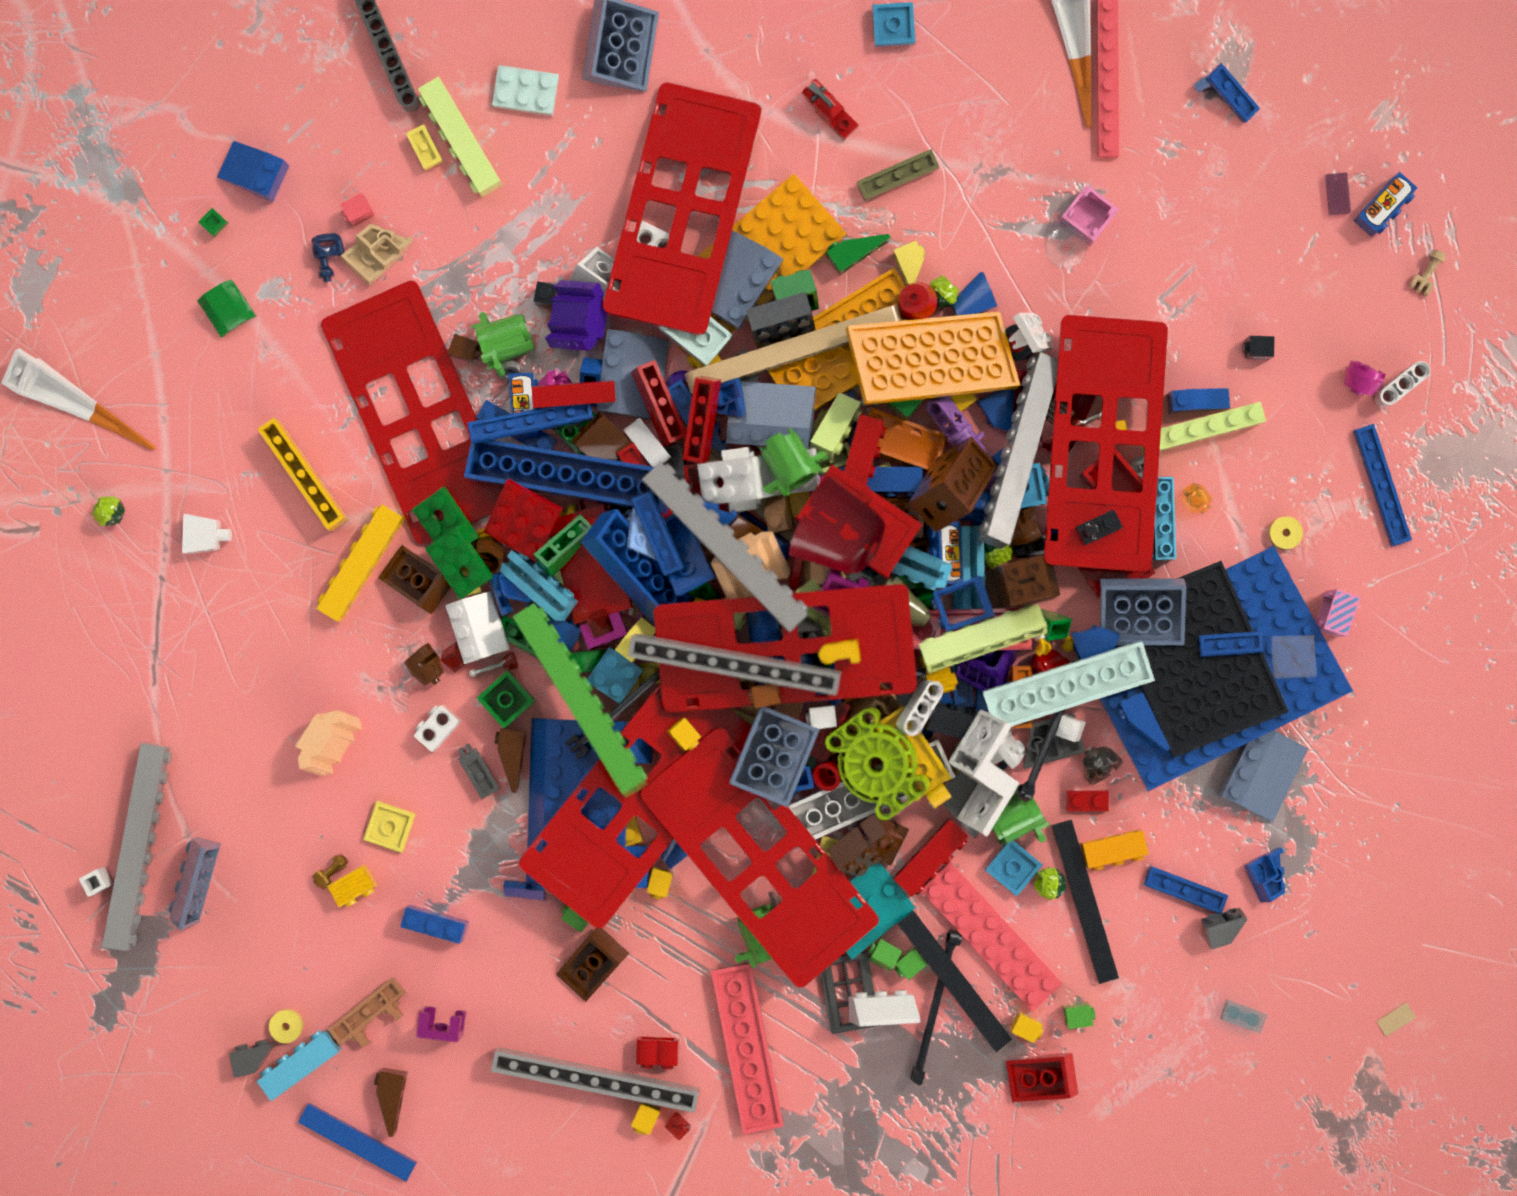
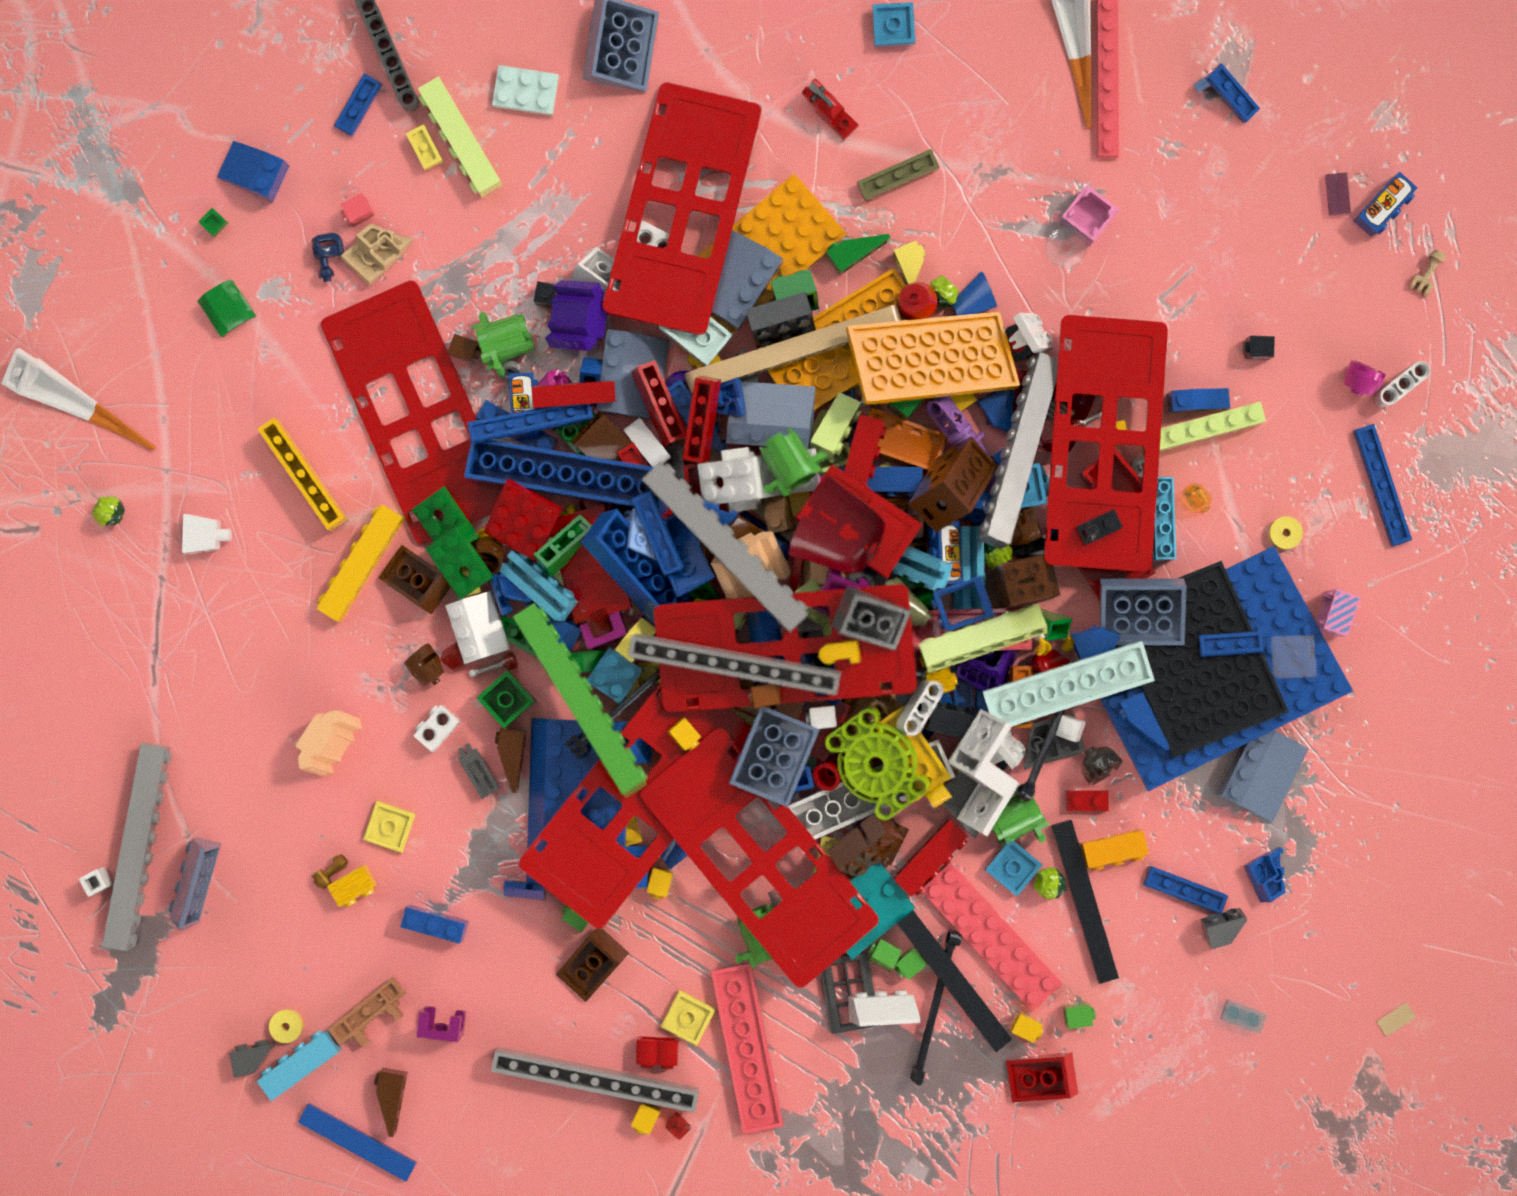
none -> blue tile [334,73,383,137]
none -> light yellow tile [661,989,716,1046]
none -> dark grey slope [832,586,911,650]

